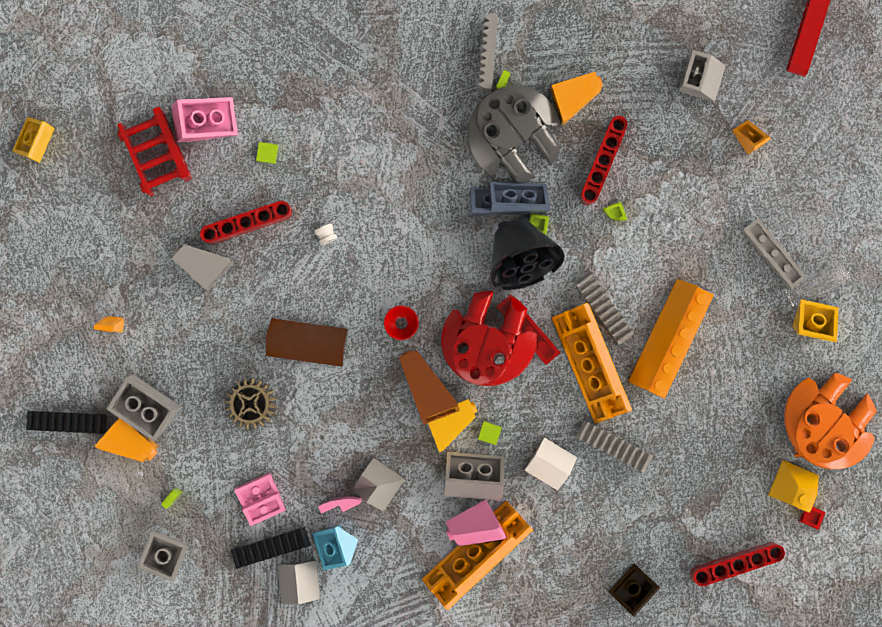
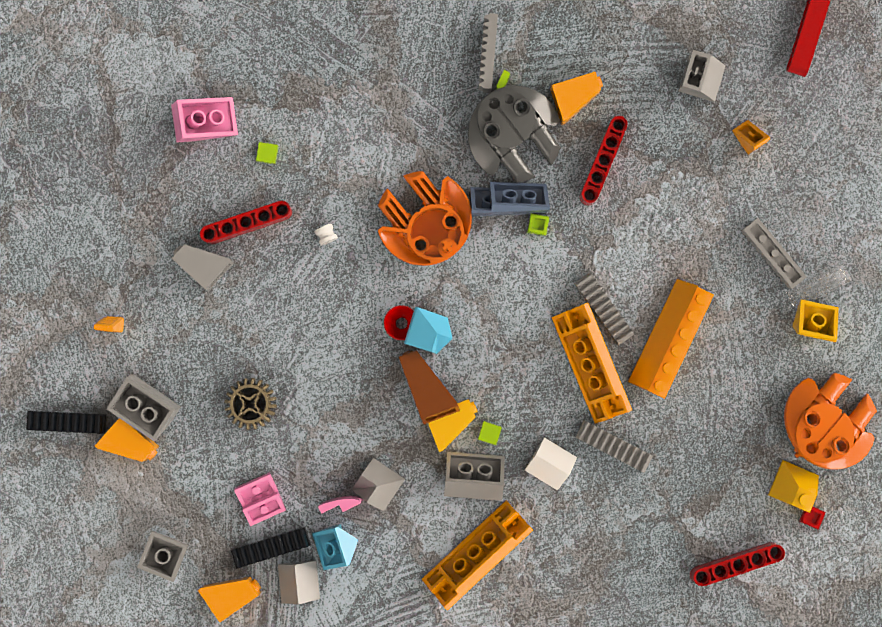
yellow slope [12,117,55,163] -> none
red fence [117,106,193,197] -> none
lime tile [161,488,183,509] -> none
reddish brown slope [266,318,348,367] -> none
red piece [441,291,537,387] -> none
bright pink slope [445,500,506,546] -> none
black cone [490,217,565,290] -> none
red gear [496,294,561,365] -> none
lime tile [602,201,628,221] -> none
dark brown slope [608,564,660,617] -> none
none -> light orange slope [198,577,261,623]
none -> orange piece [378,171,472,266]
none -> medium azure slope [404,307,453,354]

